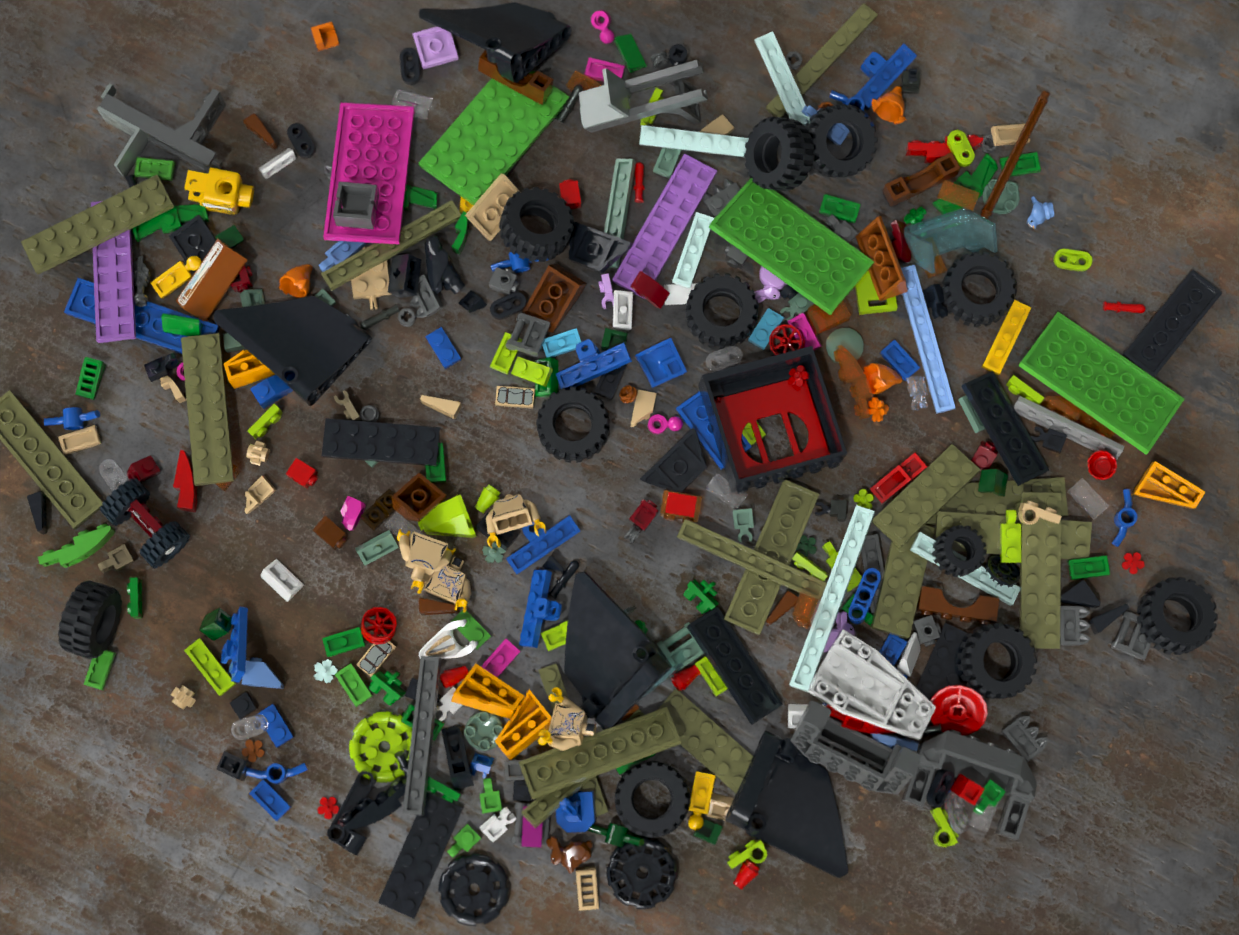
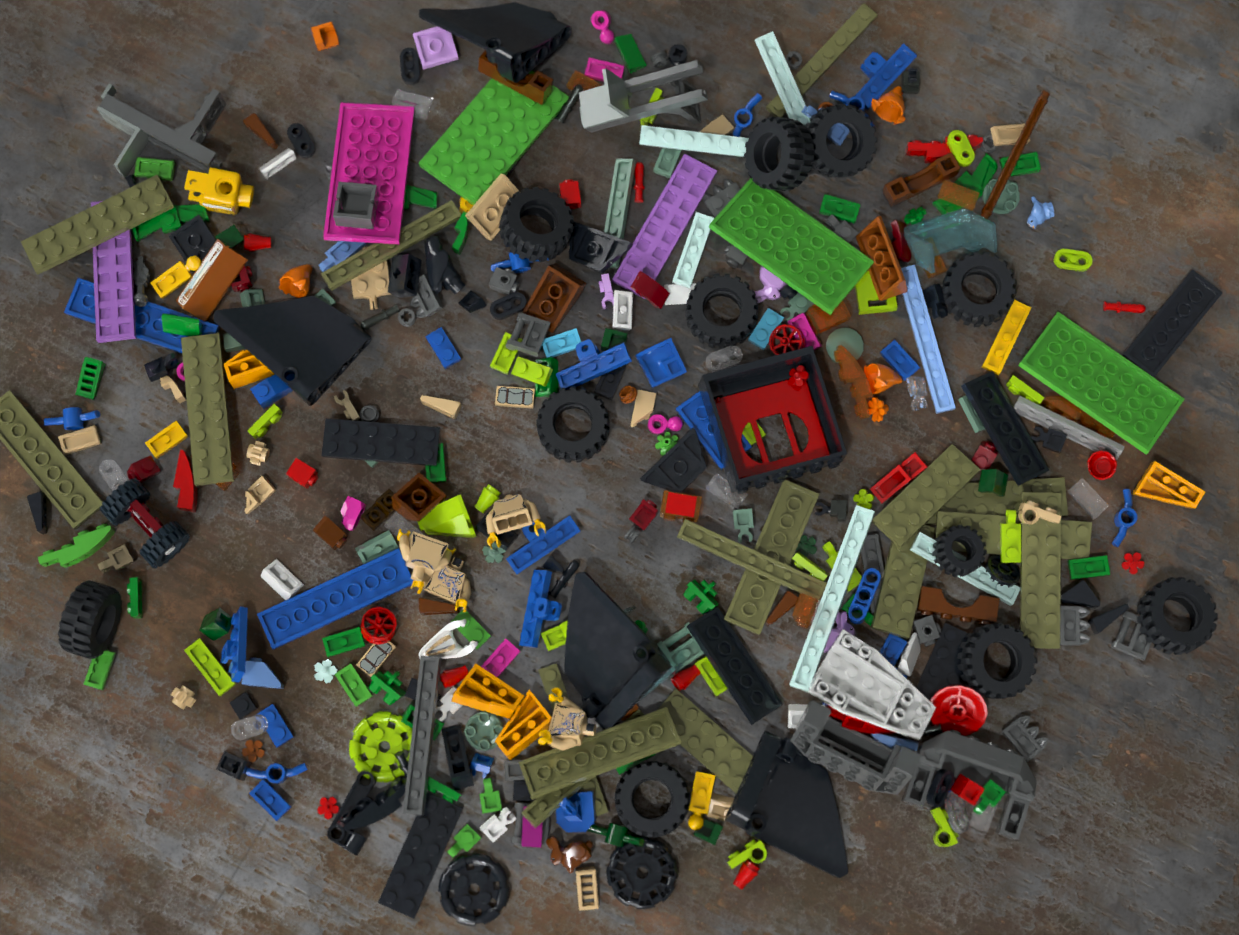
none -> yellow plate [145,421,188,459]
none -> red cone [244,233,271,252]
none -> blue plate [257,548,414,650]
none -> bright green plant [655,431,679,456]
none -> blue piece [733,93,762,137]

